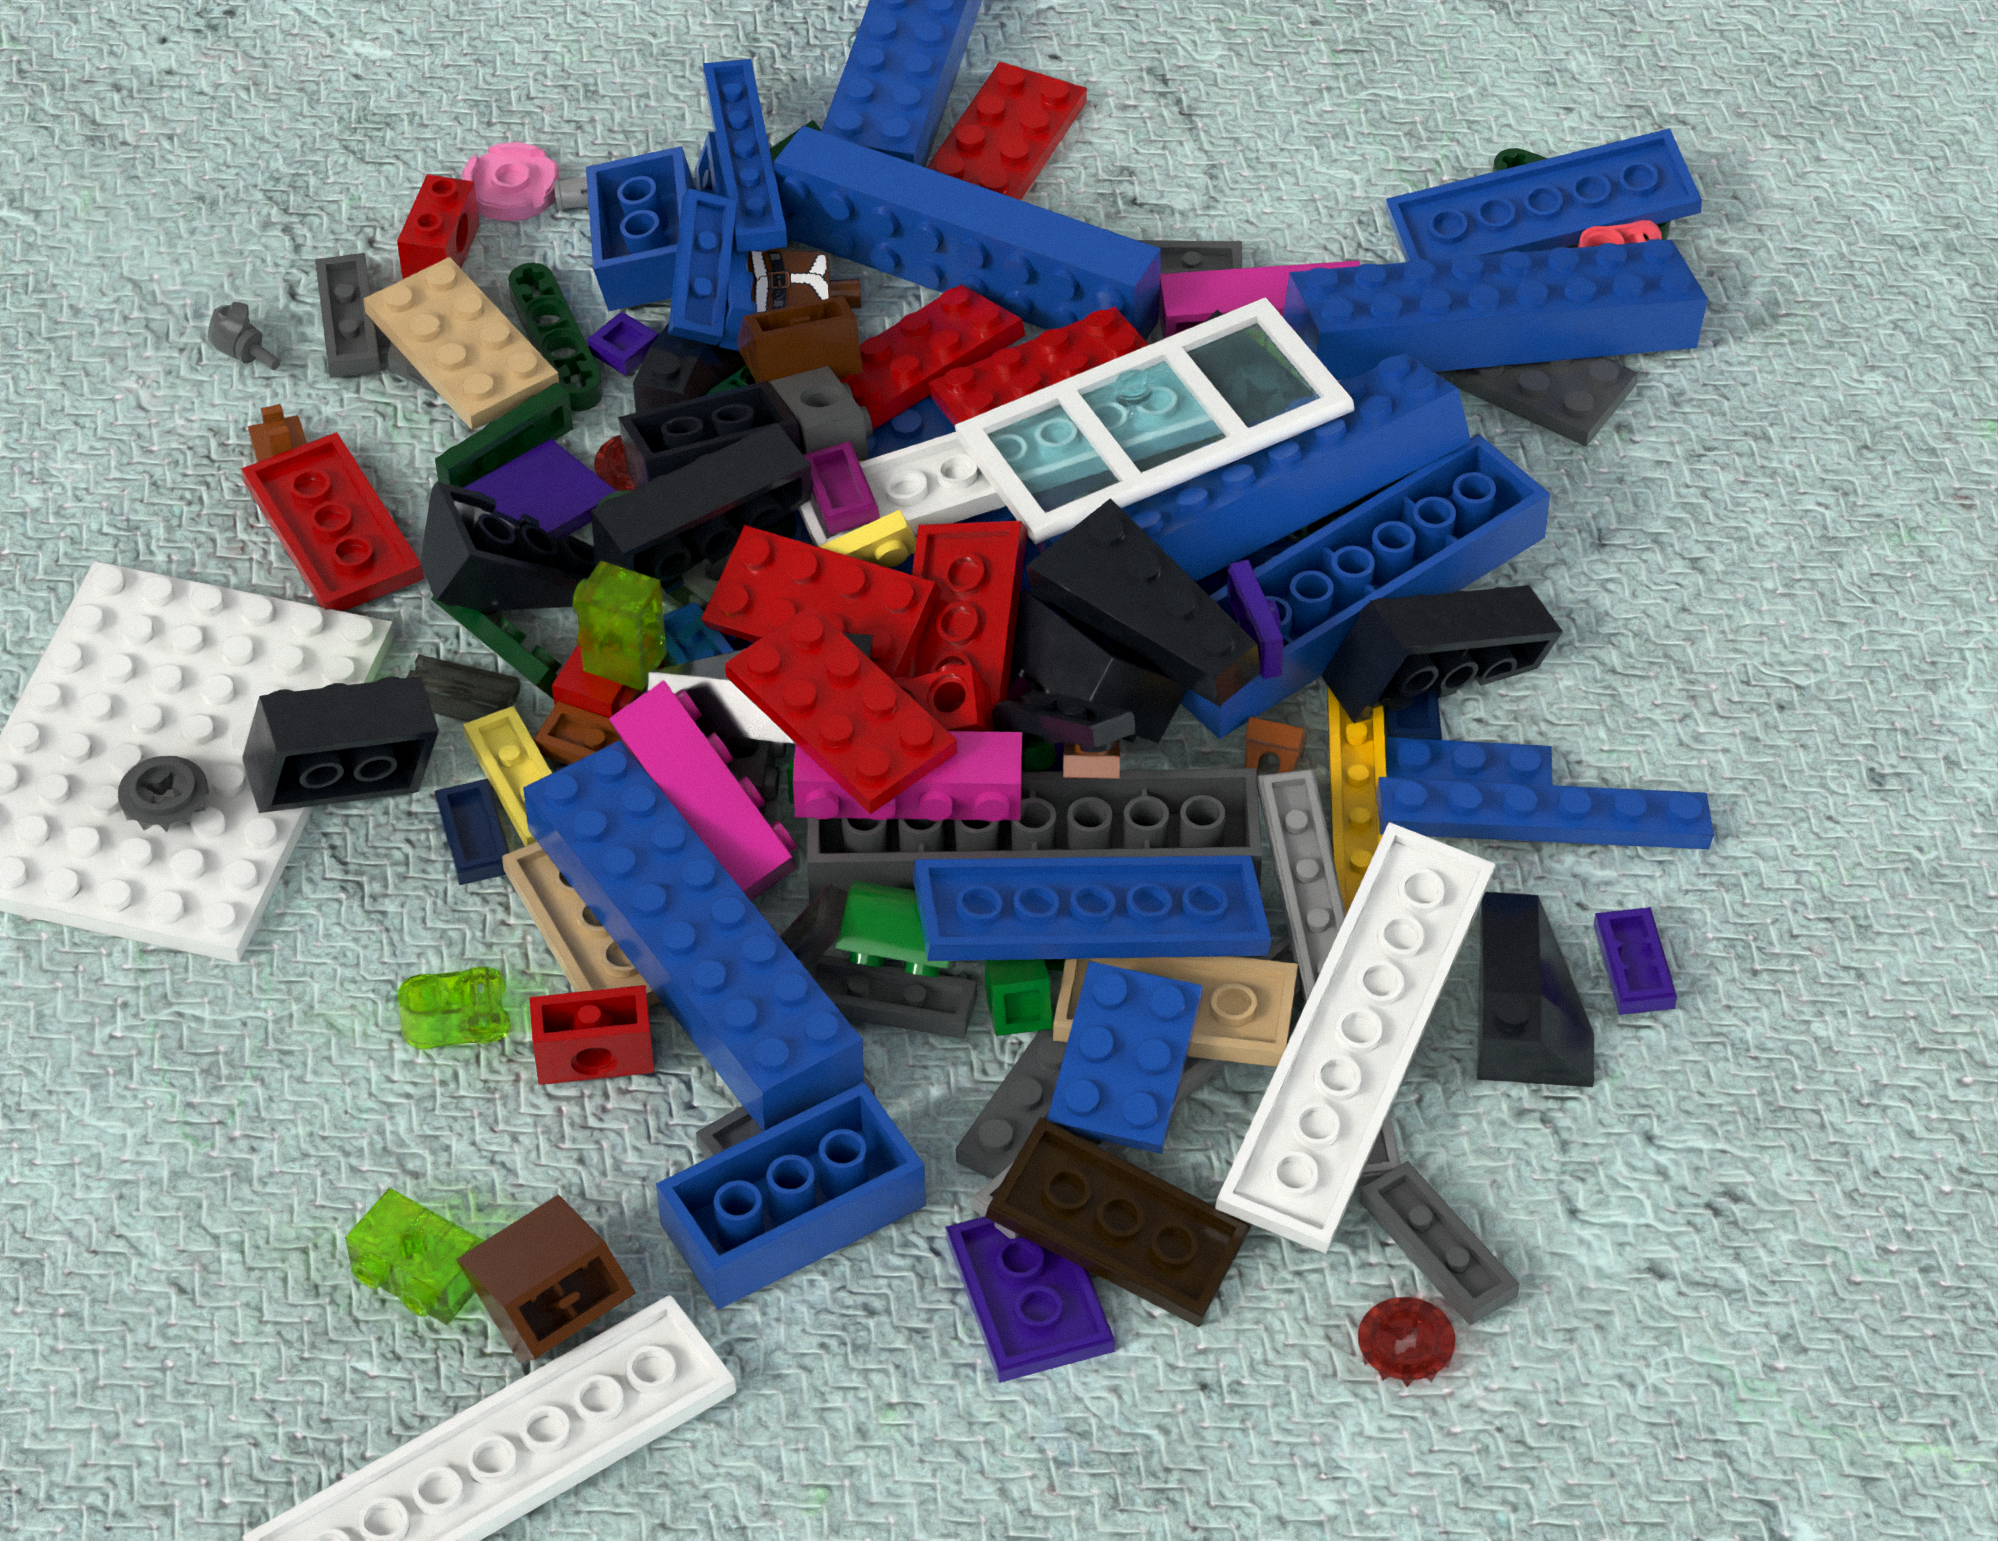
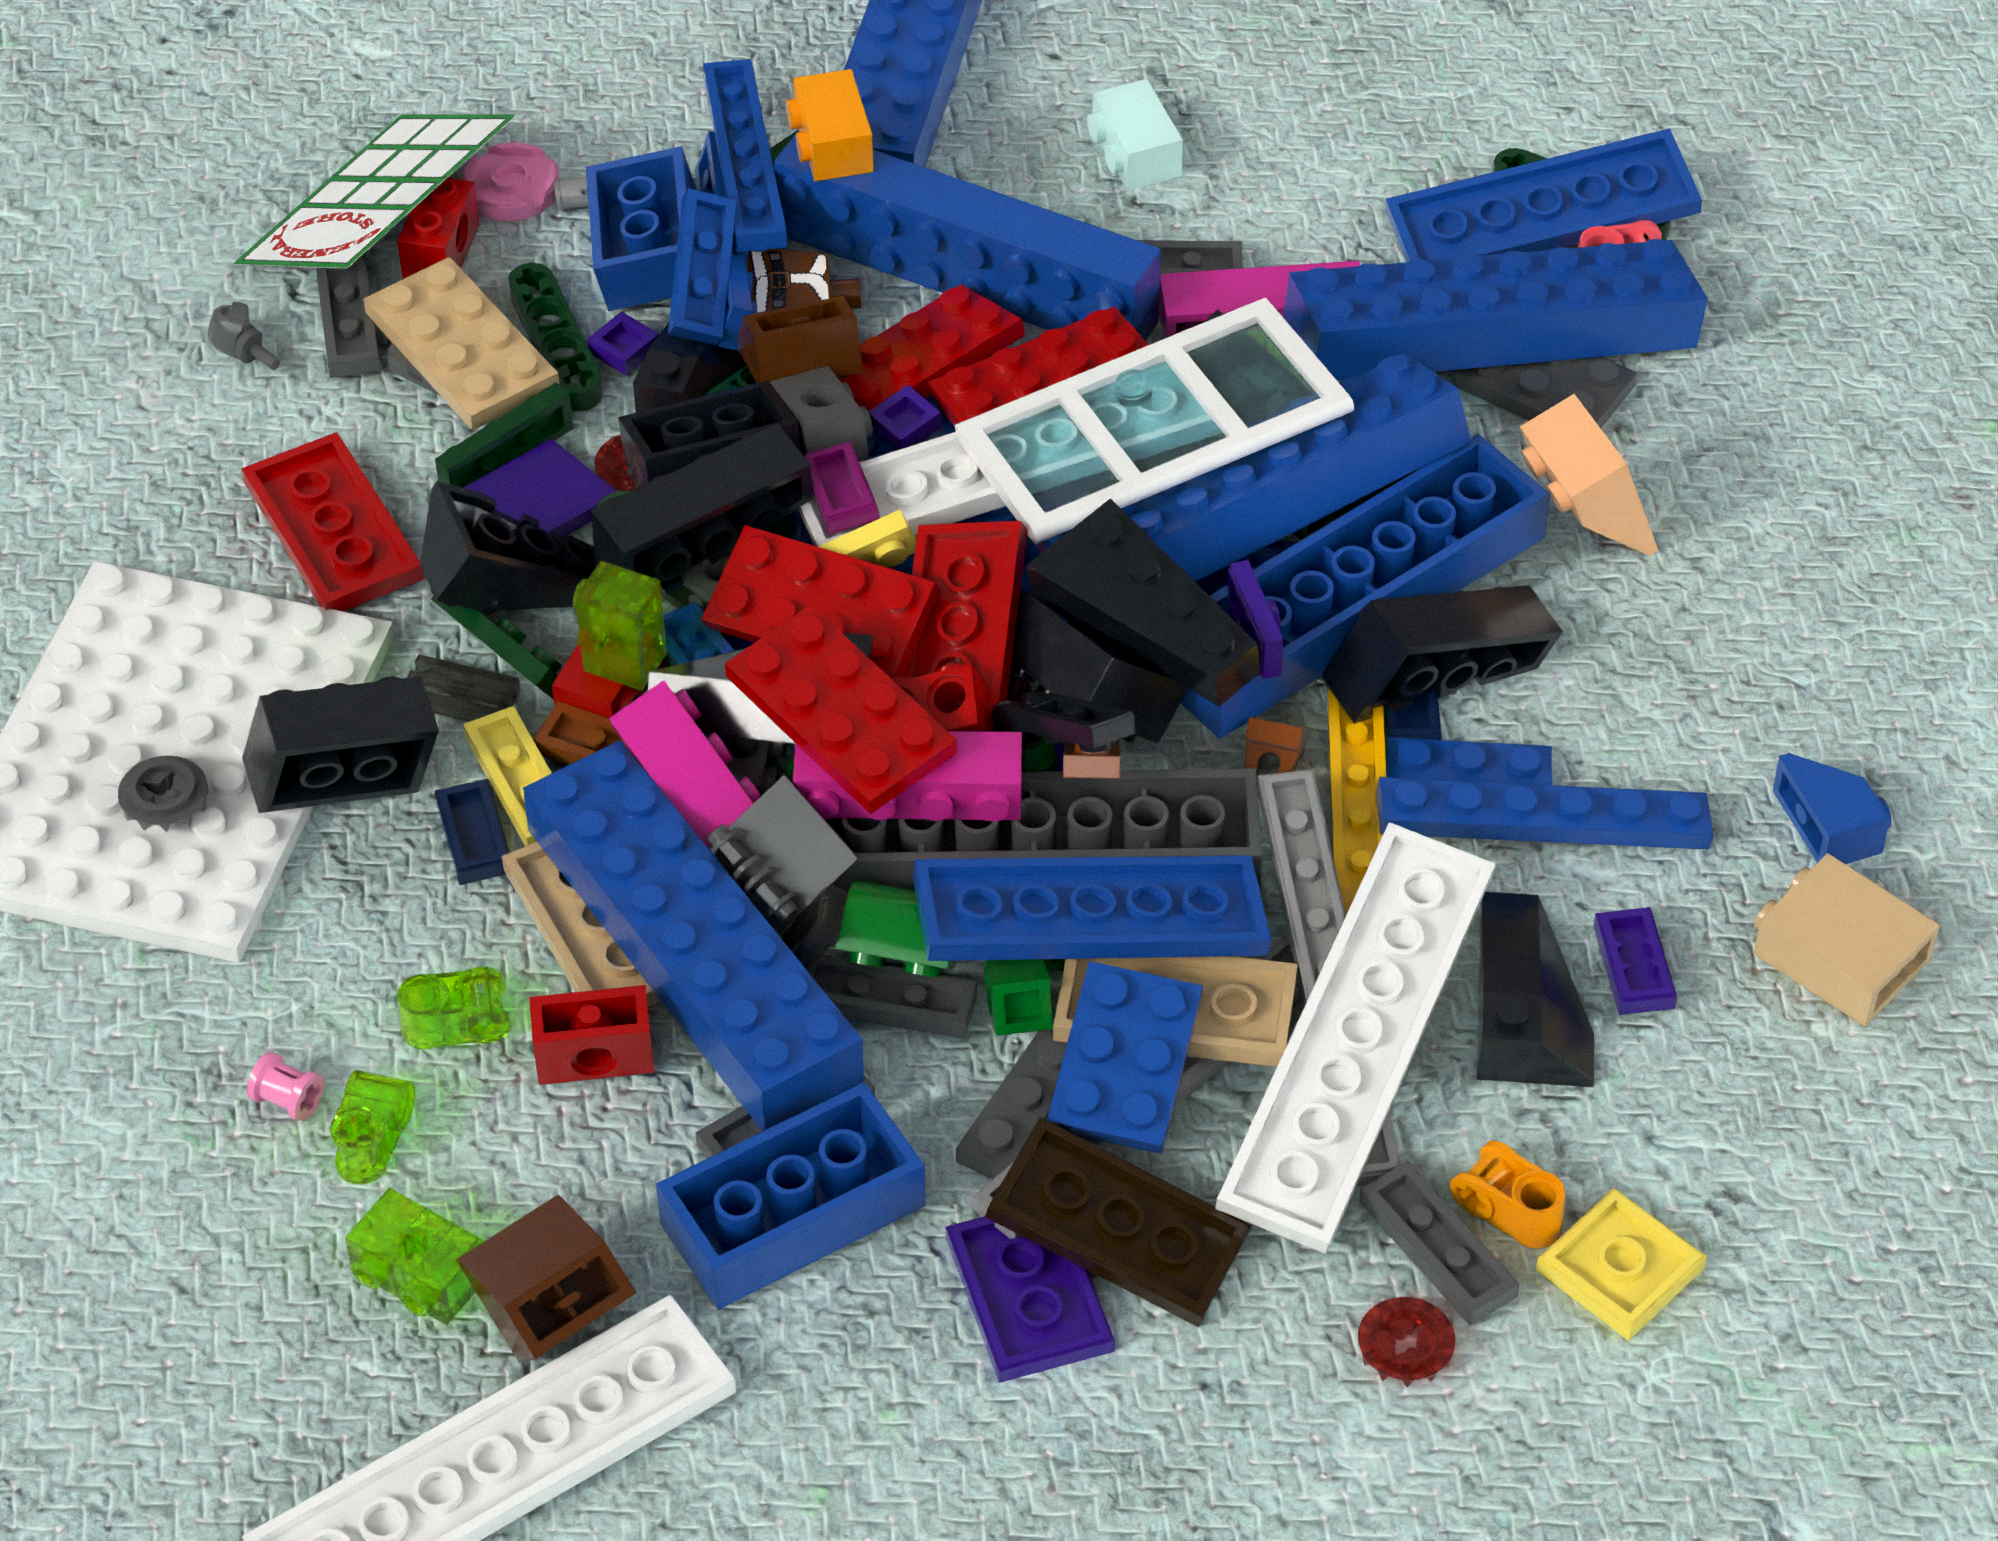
dark orange tile [248,404,307,462] -> none
red plate [926,61,1087,200] -> none
none -> white sticker [233,114,517,269]
none -> bright pink bush [246,1051,325,1122]
none -> clear neon green piece [330,1070,415,1184]
none -> dark grey hinge [707,775,859,935]
none -> light orange brick [786,69,873,182]
none -> dark purple plate [868,385,943,450]
none -> light aqua brick [1087,79,1183,191]
none -> light orange piece [1449,1140,1565,1249]
none -> light nougat slope [1520,394,1658,556]
none -> light yellow tile [1536,1188,1707,1341]
none -> tan brick [1753,853,1940,1027]
none -> blue slope [1773,753,1892,864]

